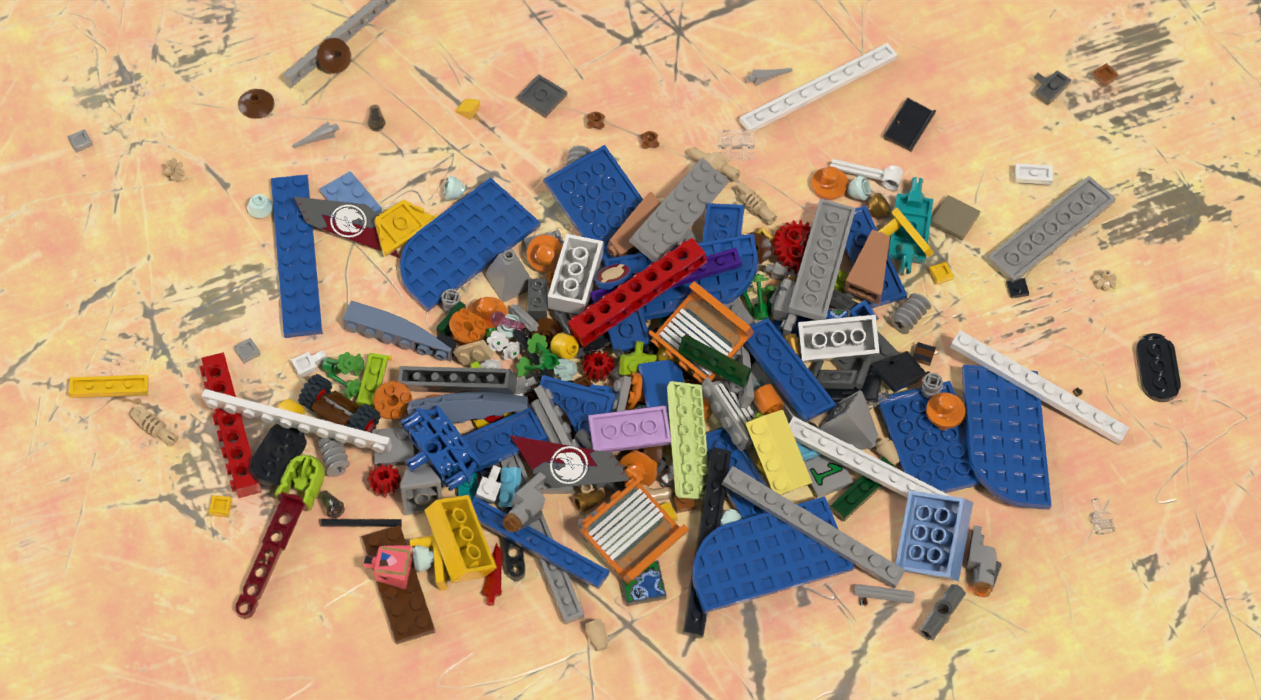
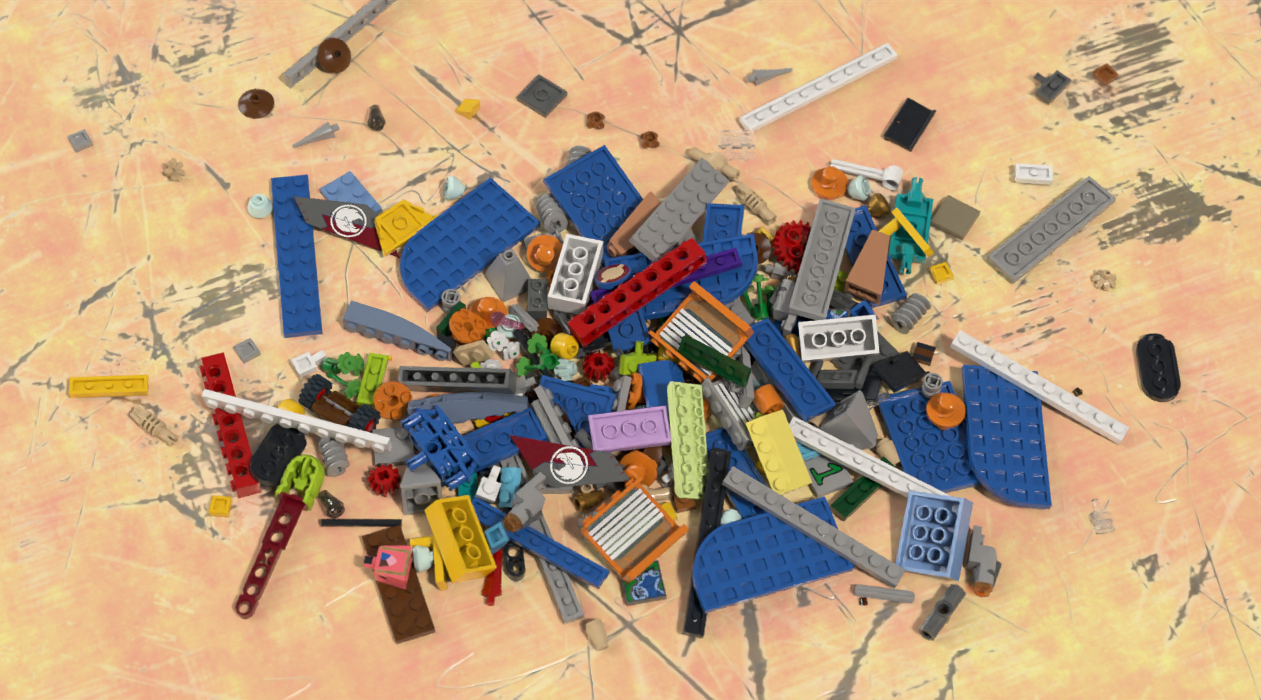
black plate [1006,278,1029,298] -> none
none -> dark azure slope [484,522,510,555]
none -> light grey piece [536,193,568,233]

